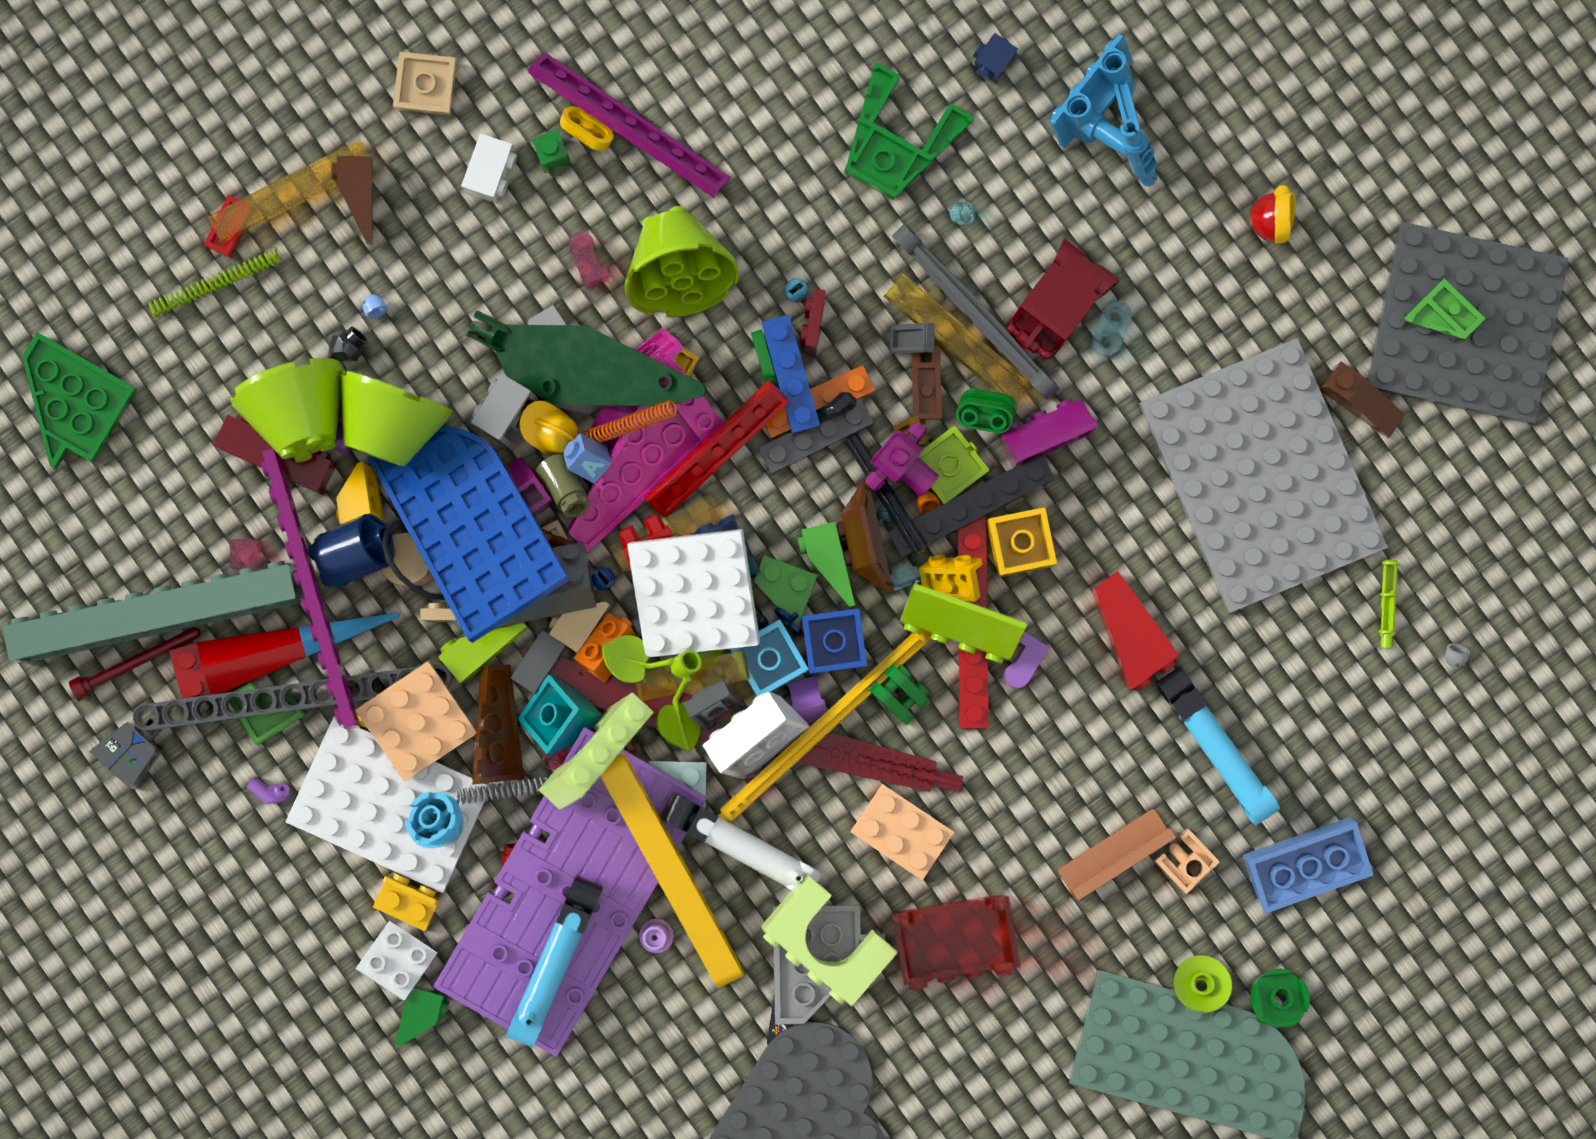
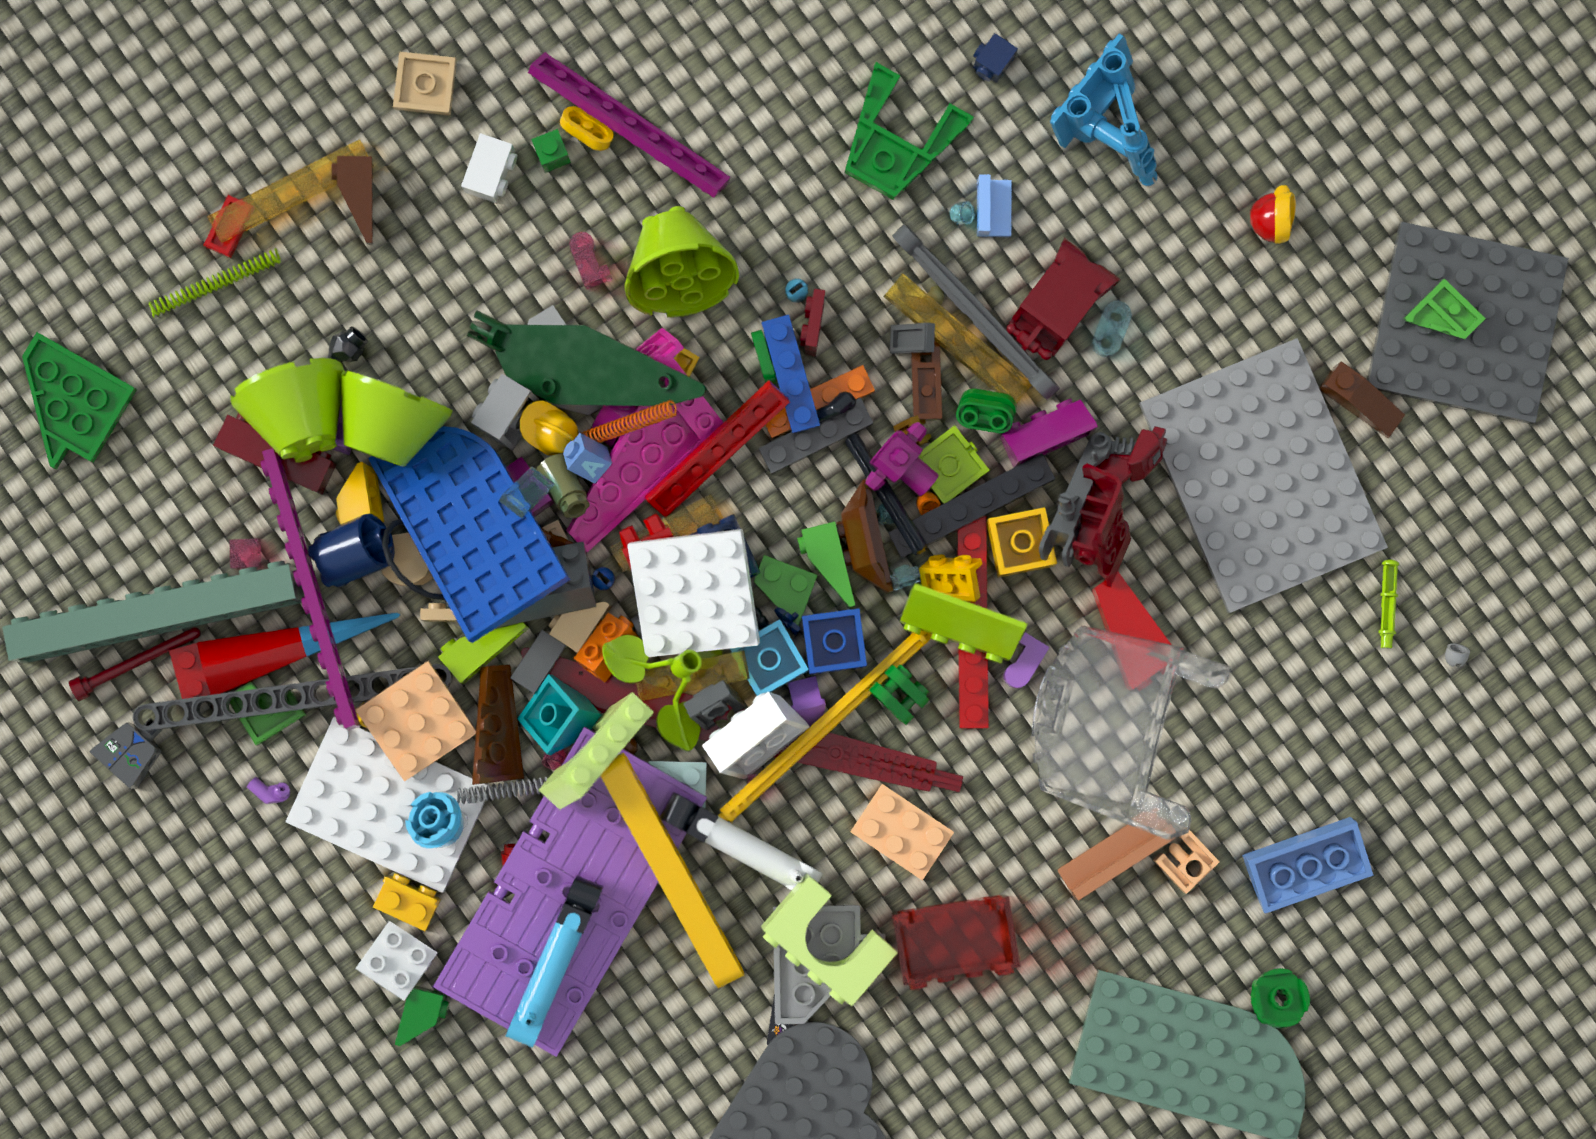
light blue hinge [362,295,388,319] -> none
lavender piece [639,918,674,953] -> none
medium azure piece [1155,667,1280,826] -> none
lime dish [1174,955,1232,1013] -> none
none -> clear light blue tile [499,467,555,519]
none -> light blue panel [977,175,1011,237]
none -> clear windscreen [1032,626,1231,840]
none -> dark red piece [1039,426,1167,587]

